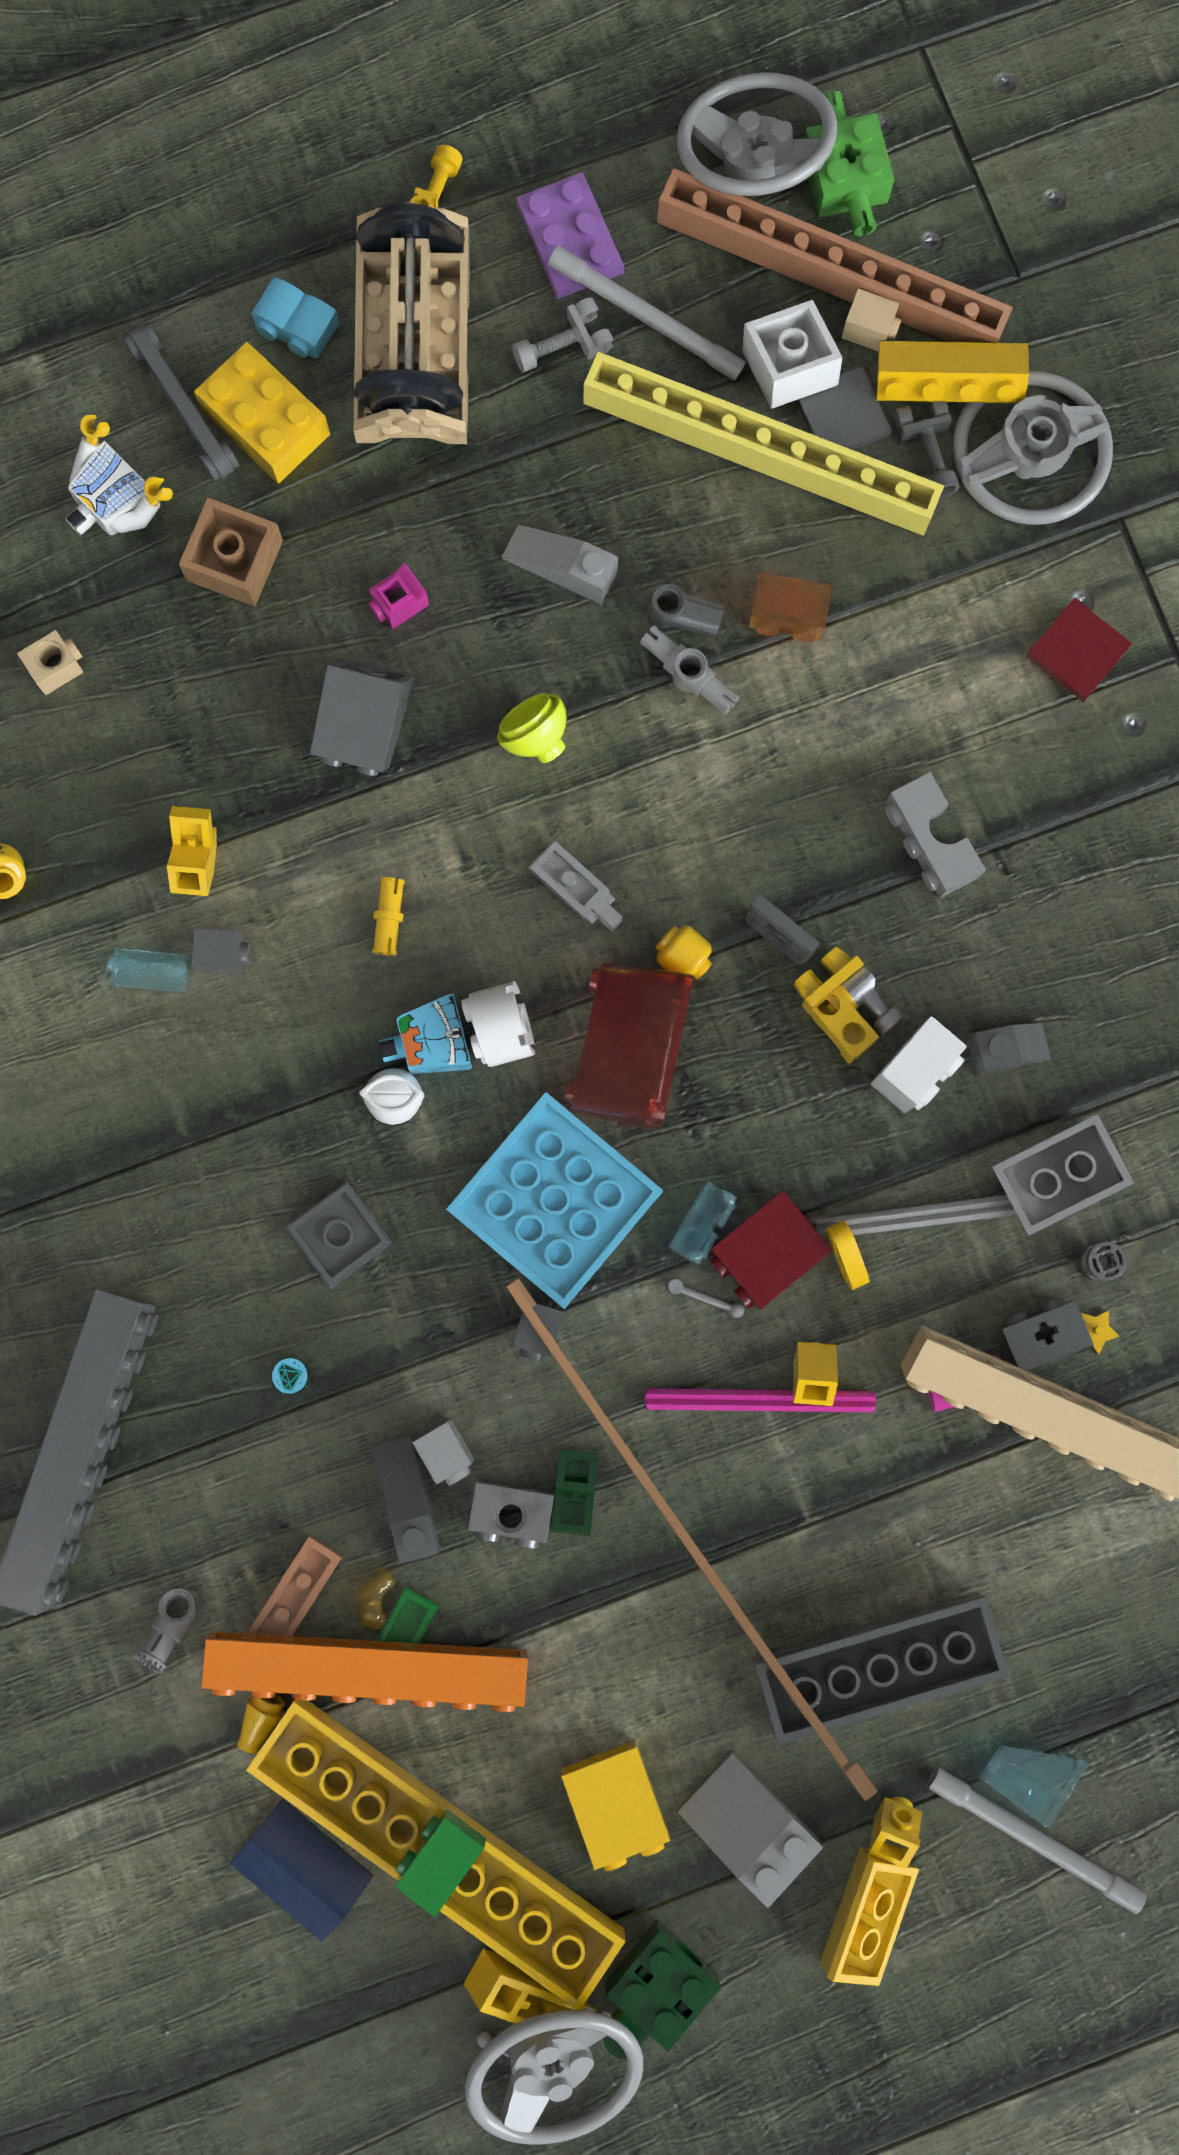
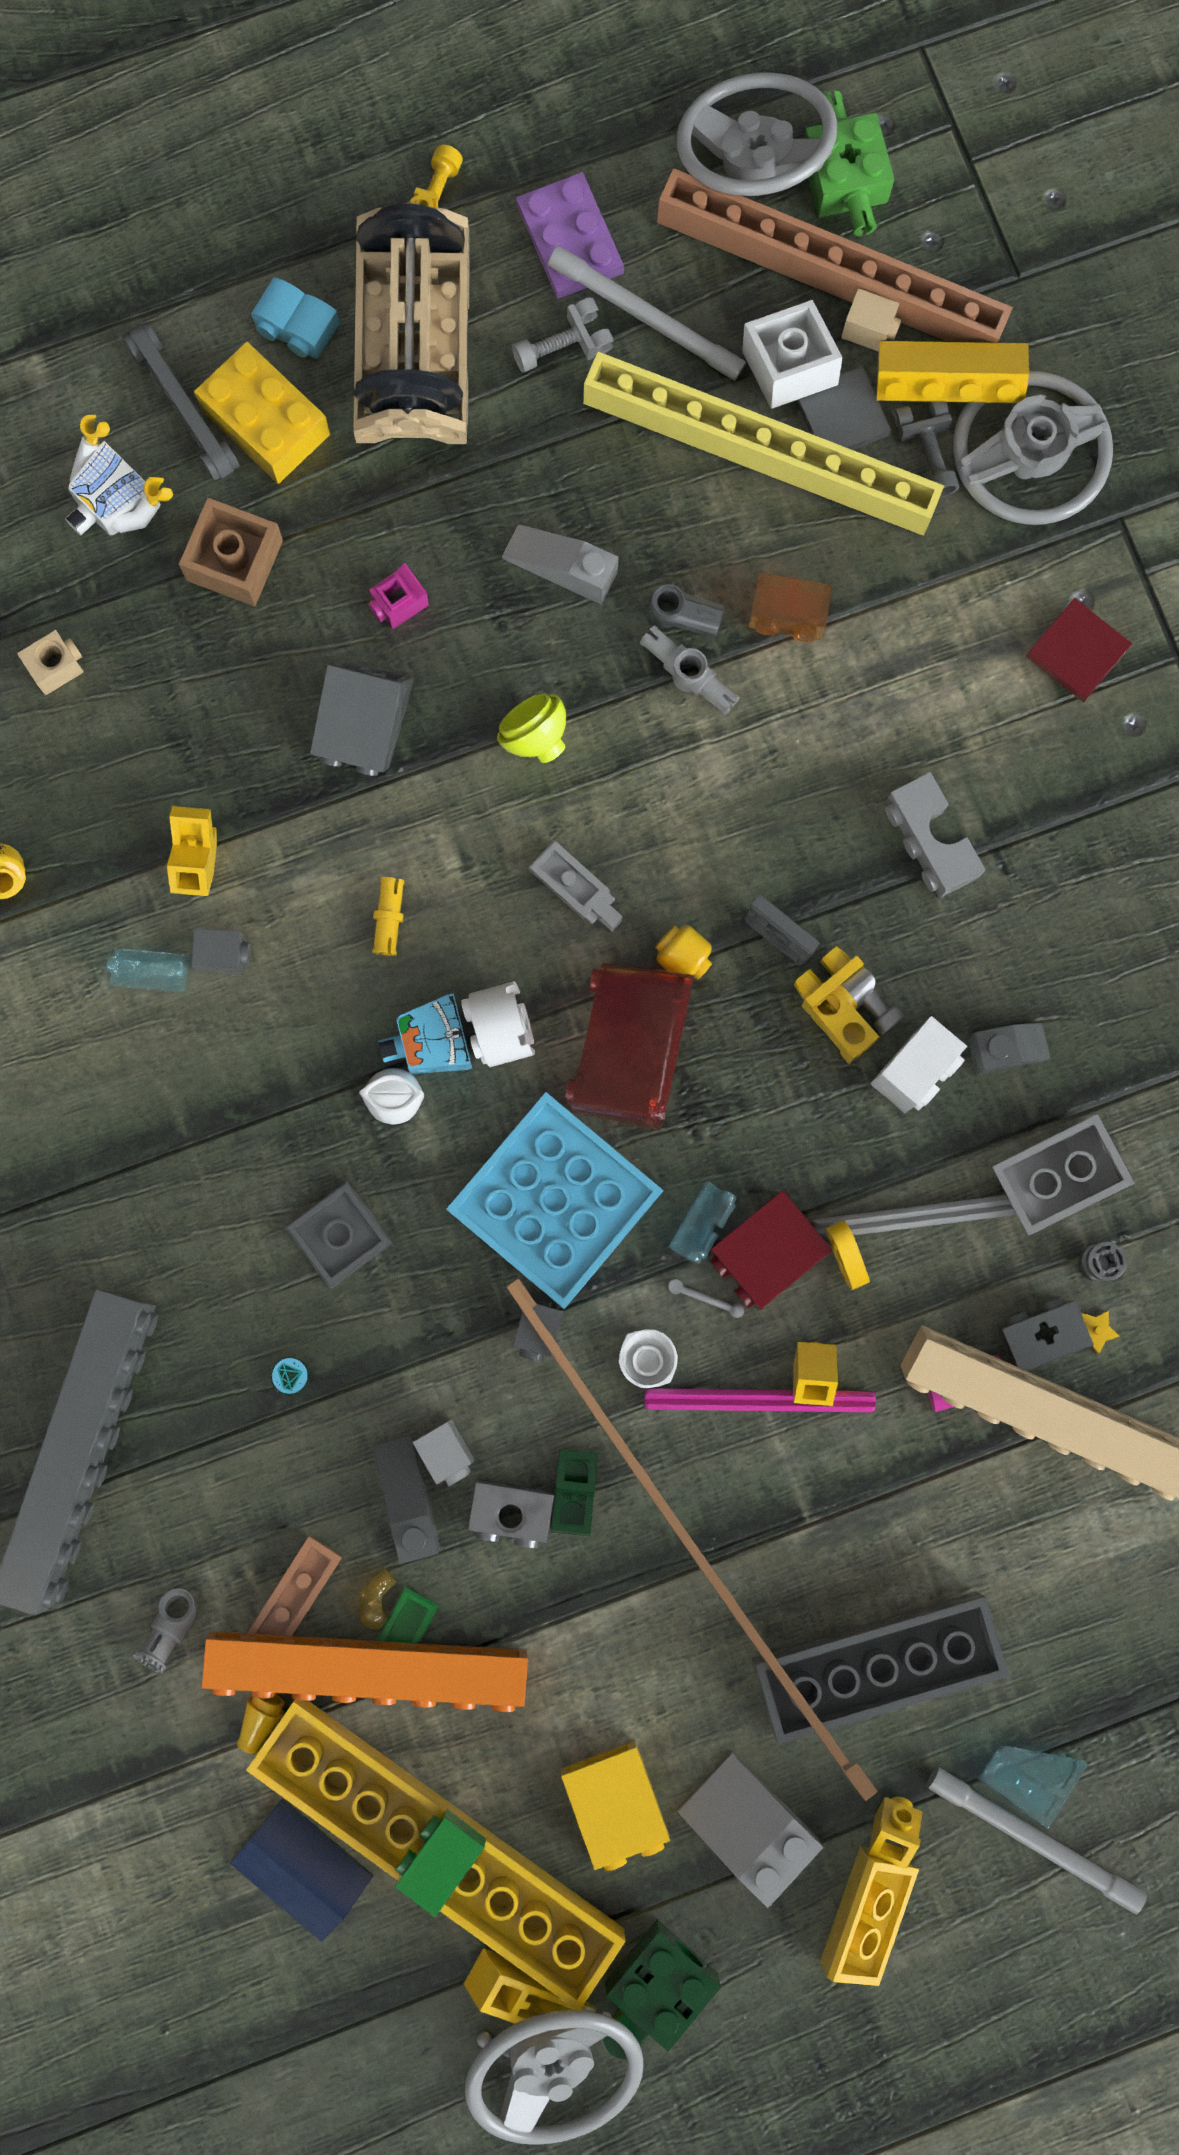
none -> white hat [619,1329,678,1388]

